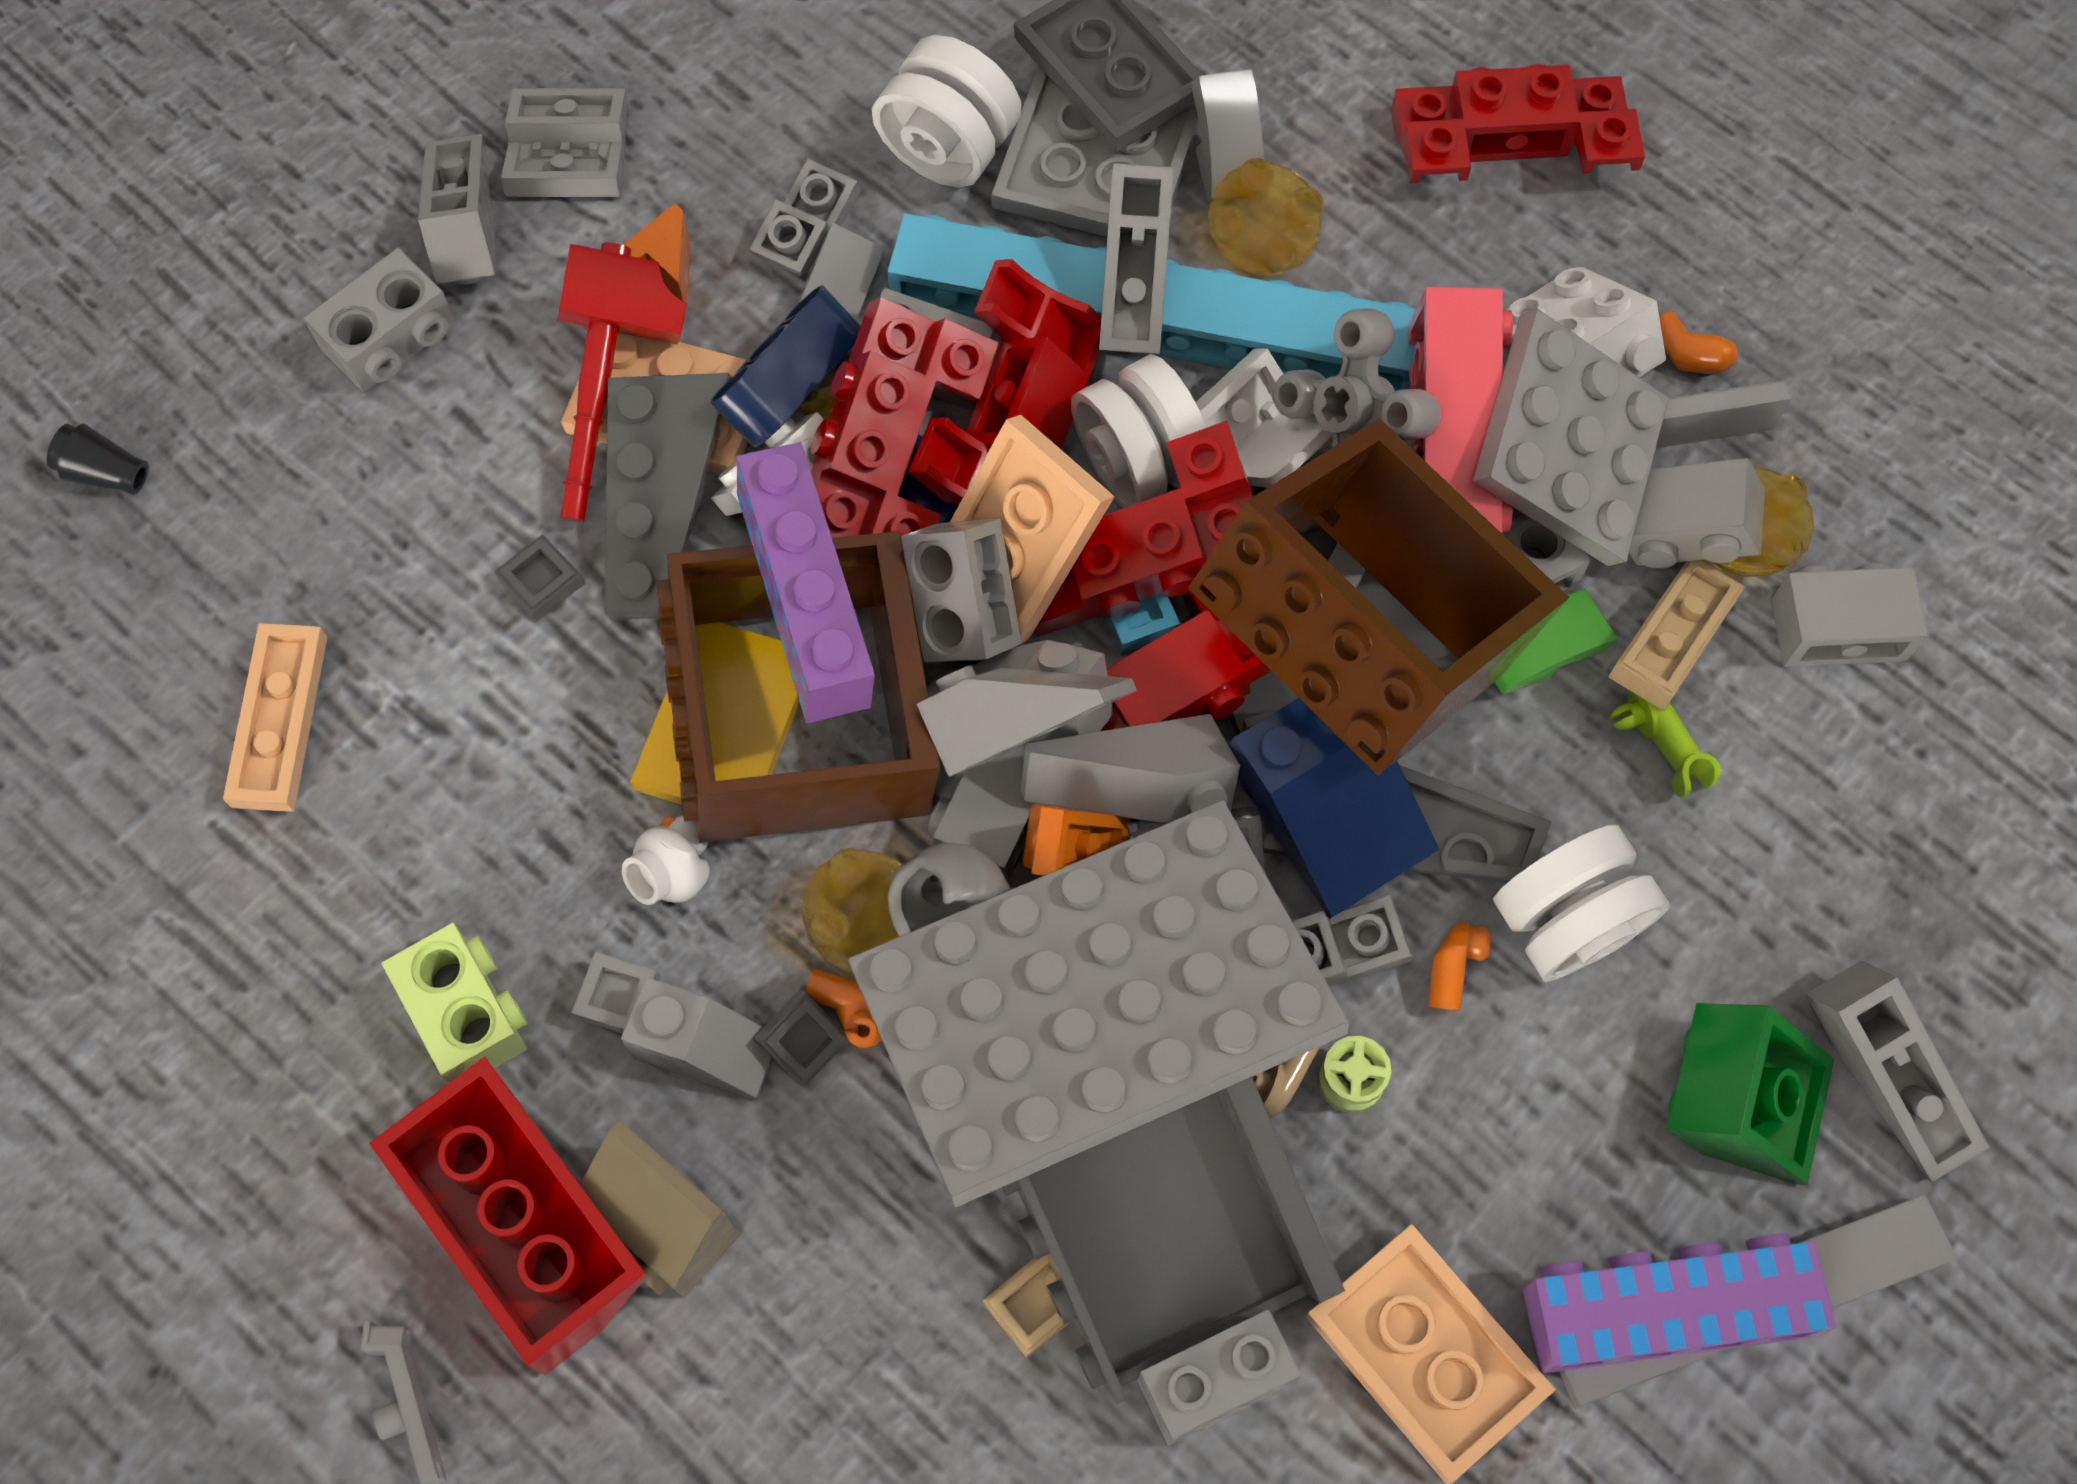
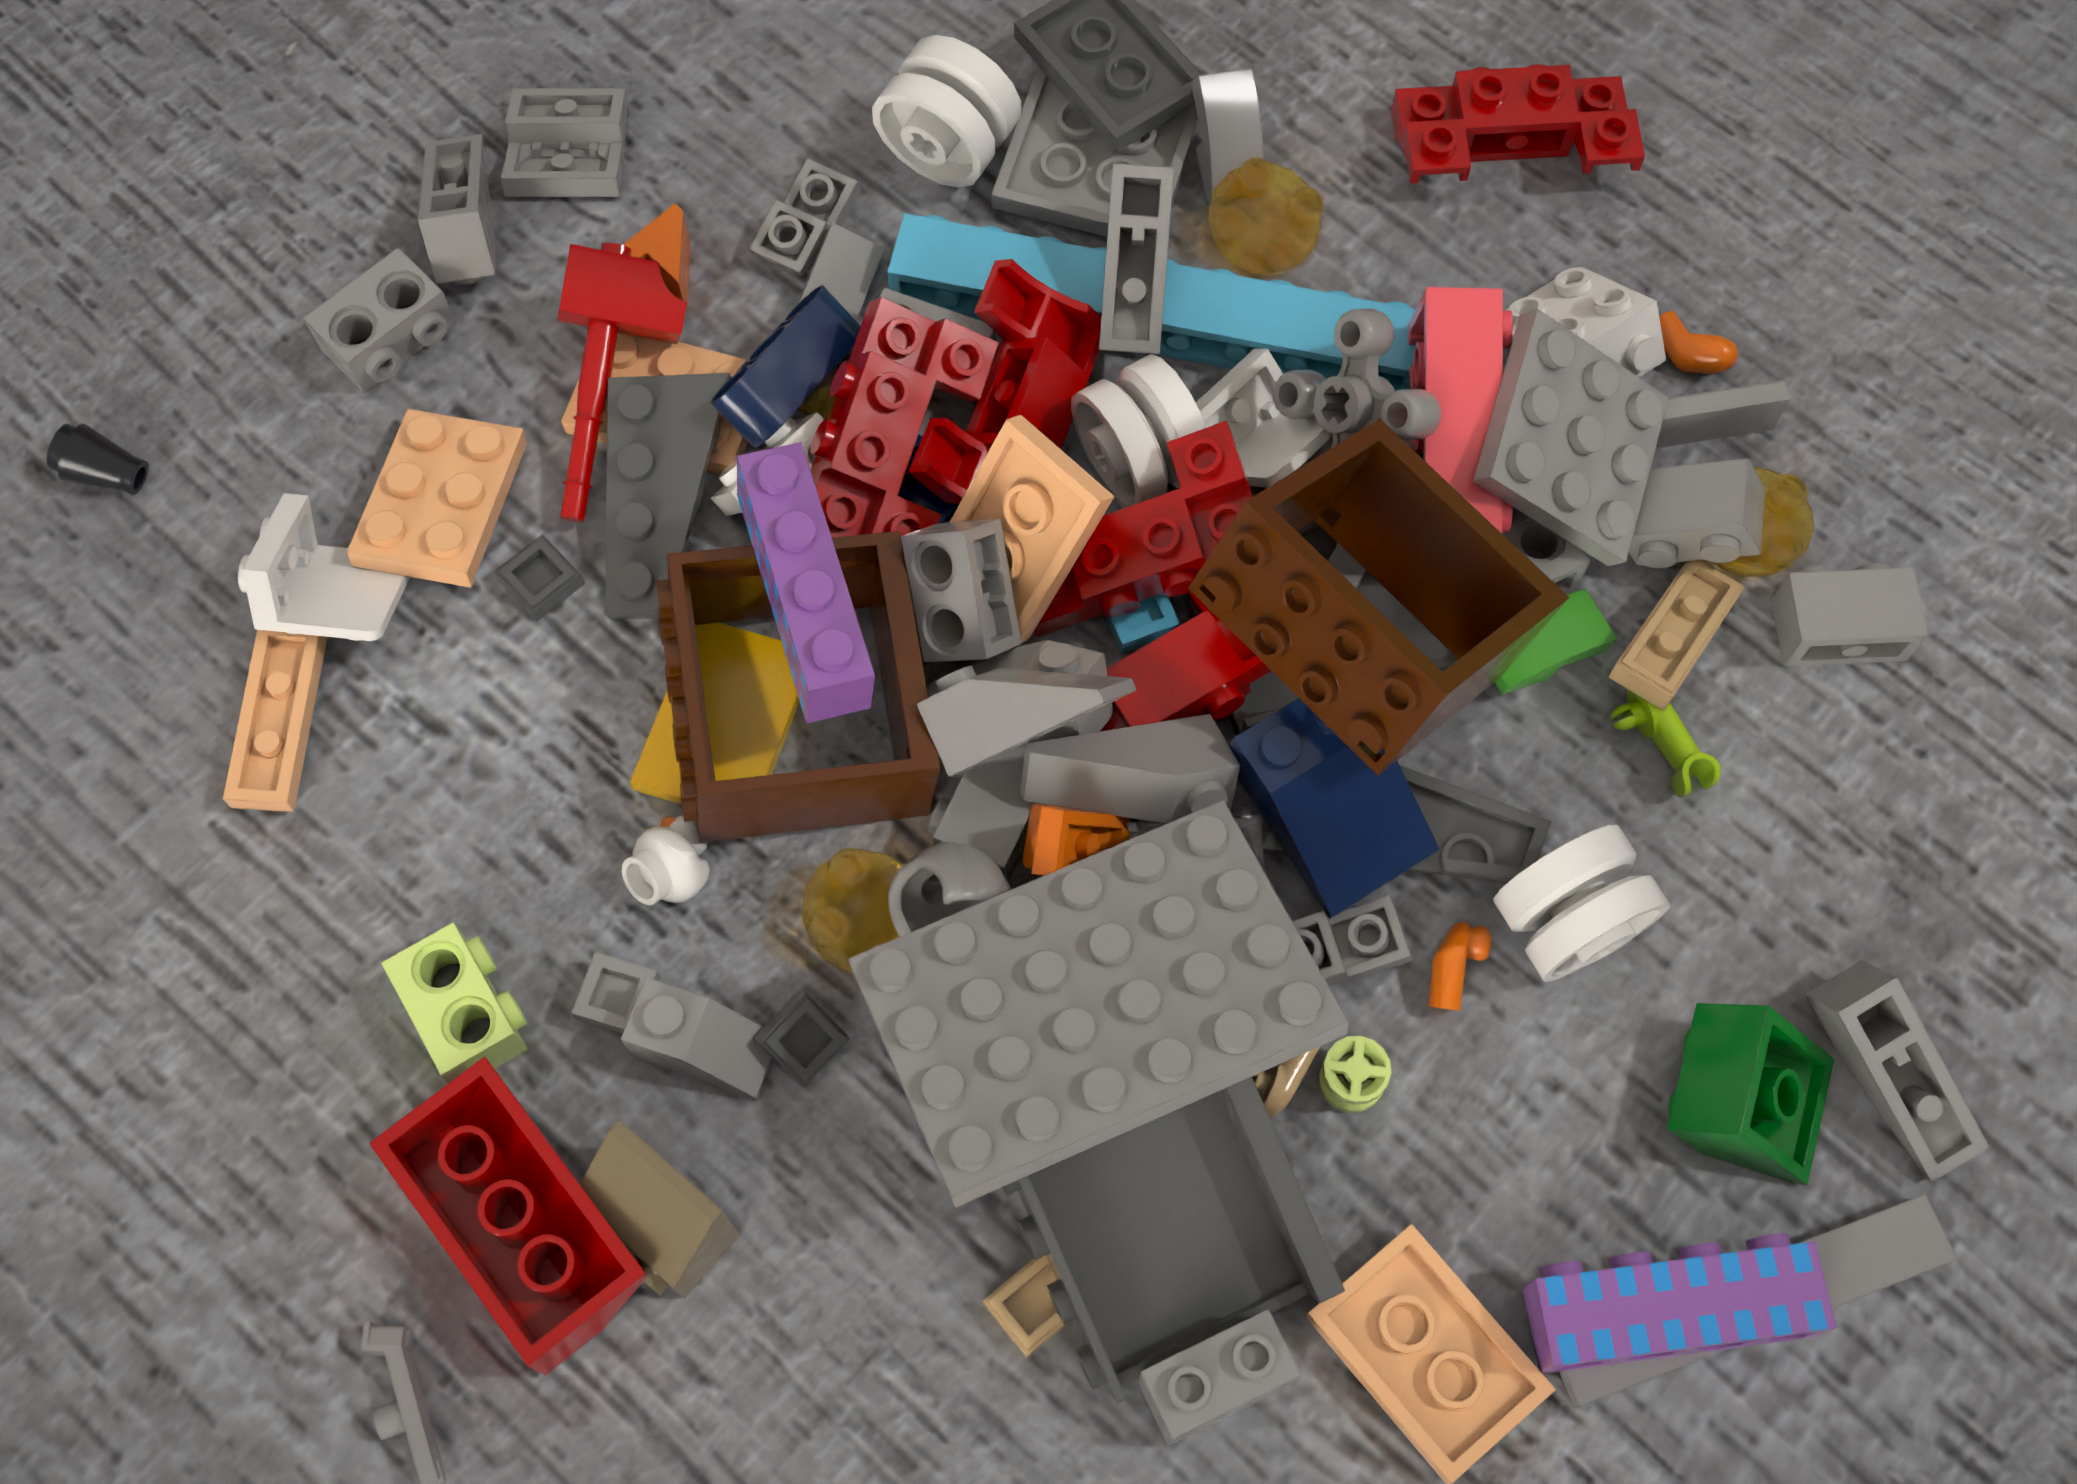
orange arm [805,968,882,1048] -> none
none -> white bracket [238,493,410,641]
none -> light nougat plate [347,409,527,588]

